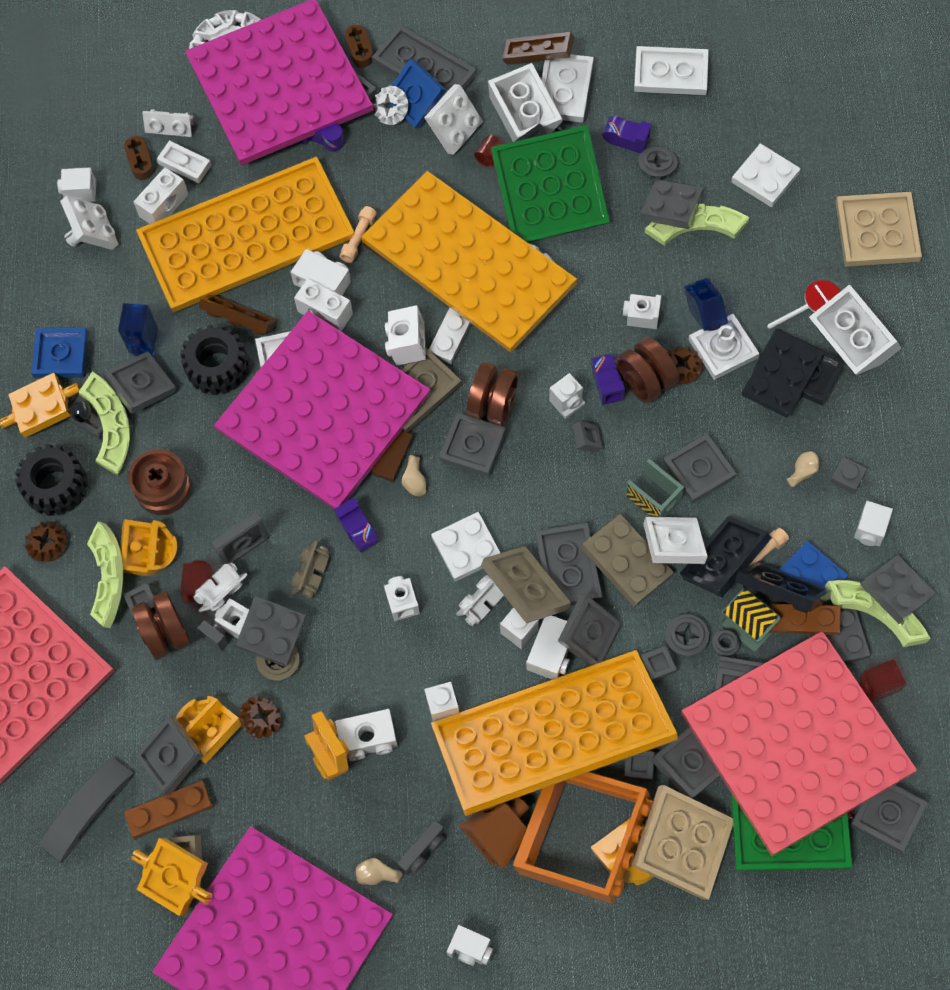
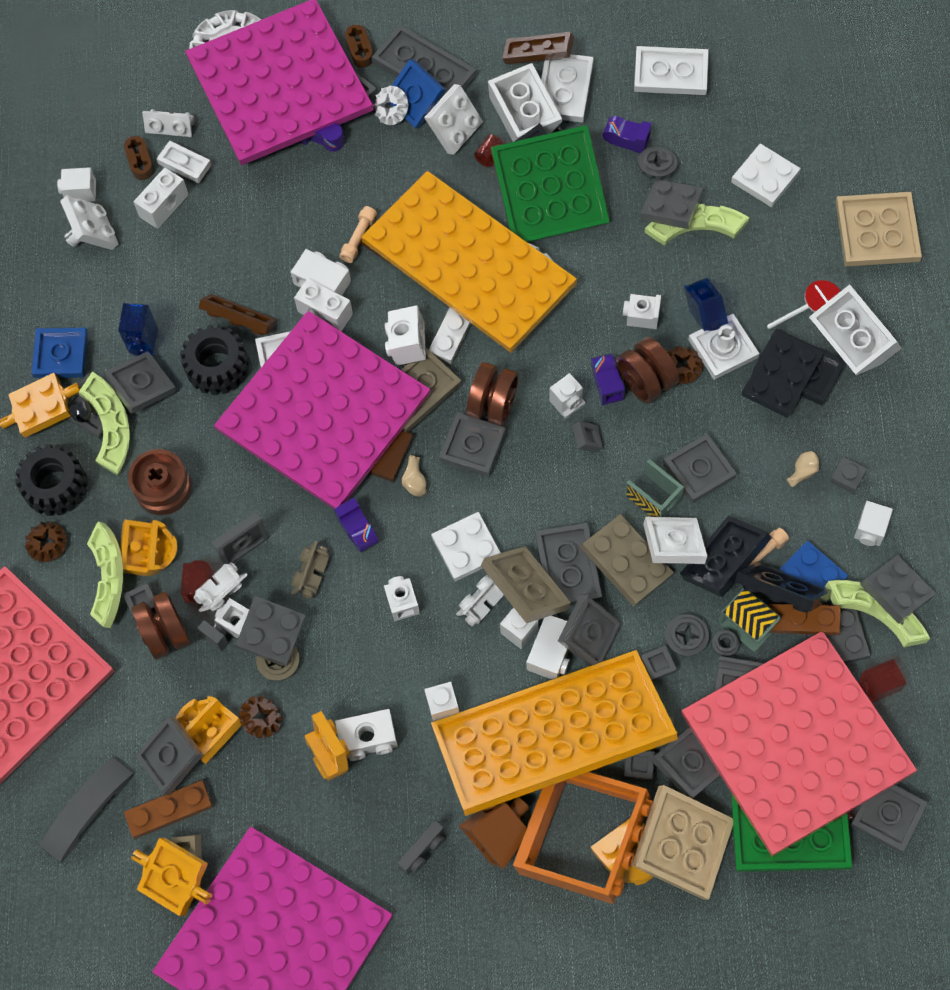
light orange plate [136,156,355,313] -> none
tan animal [356,858,403,885] -> none
white brick [447,925,494,966] -> none

